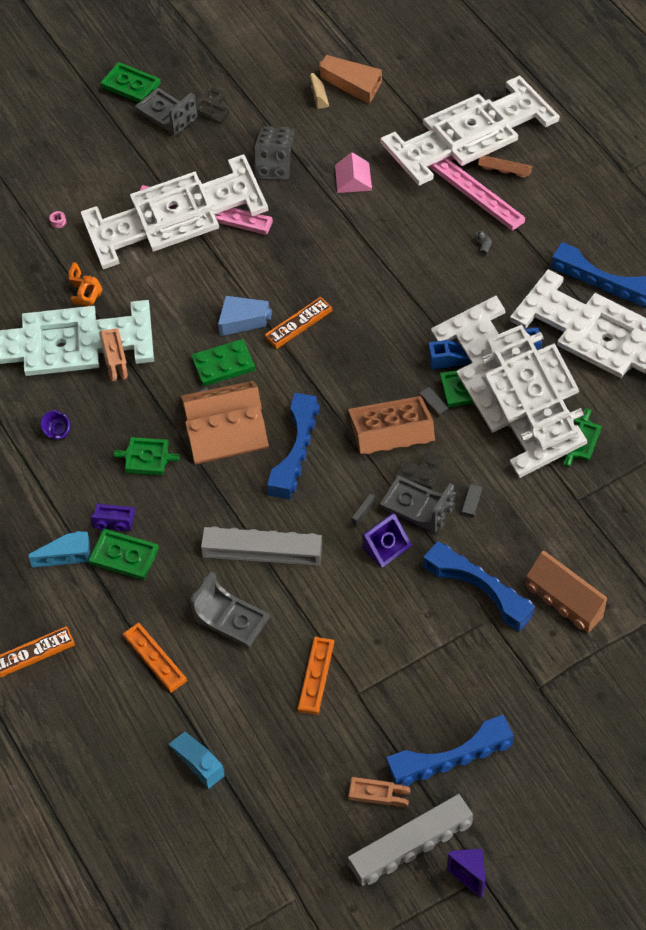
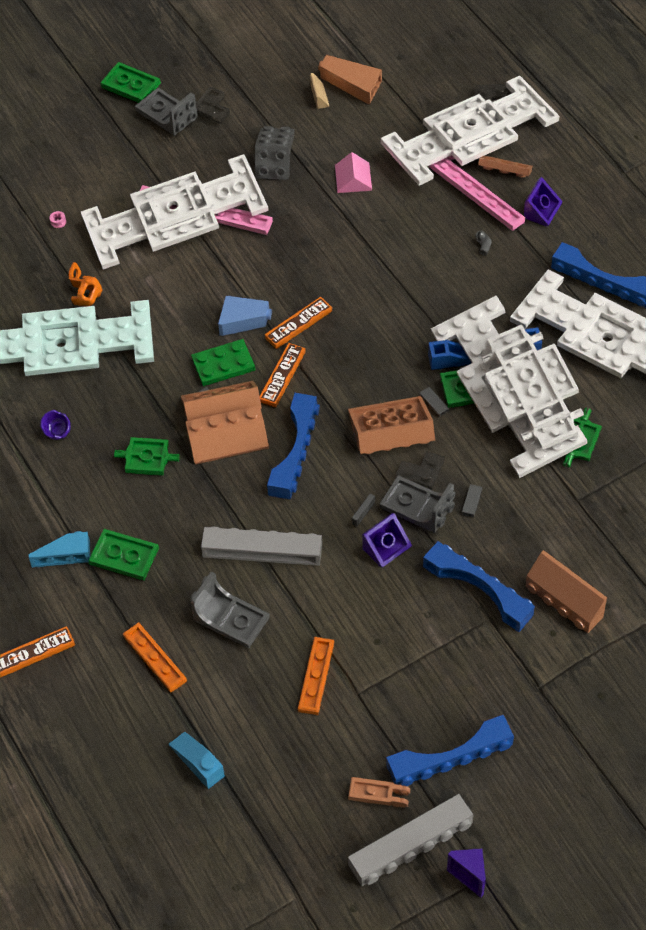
dark purple bracket [91,504,135,531] -> none
nougat hinge [99,328,128,381] -> none
none -> tile [260,343,306,407]
none -> dark purple slope [524,177,563,226]

